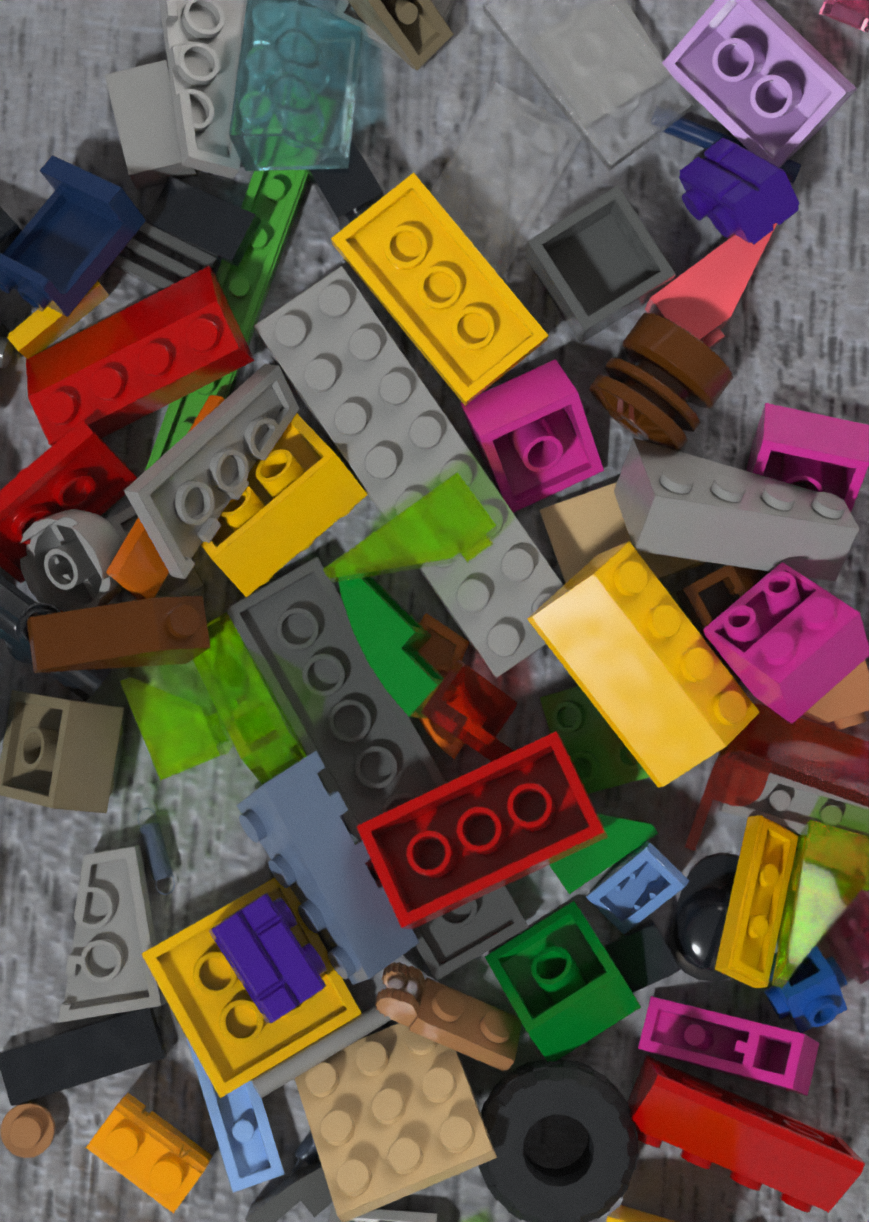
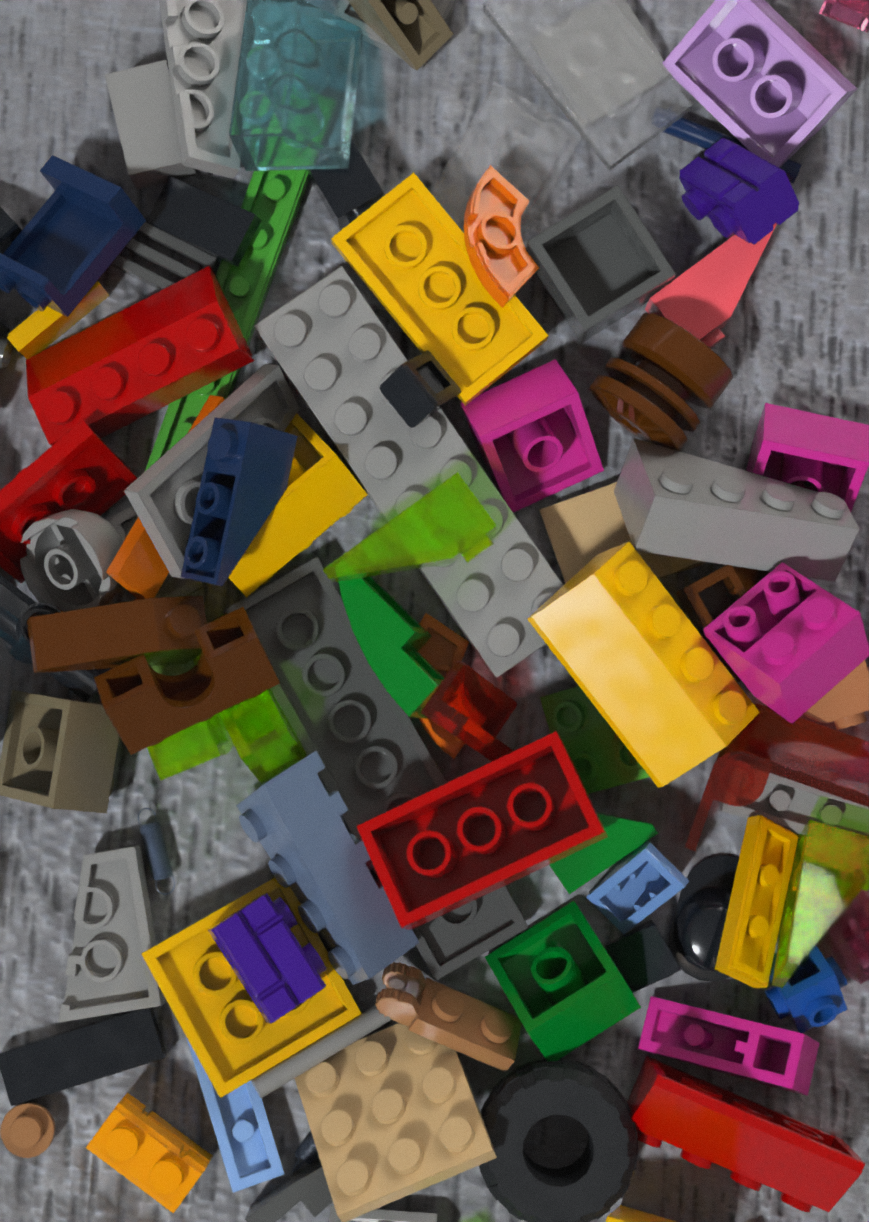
none -> reddish brown arch [94,607,280,755]
none -> dark blue slope [181,417,298,586]
none -> black slope [380,350,461,428]
none -> orange tile [463,166,539,308]

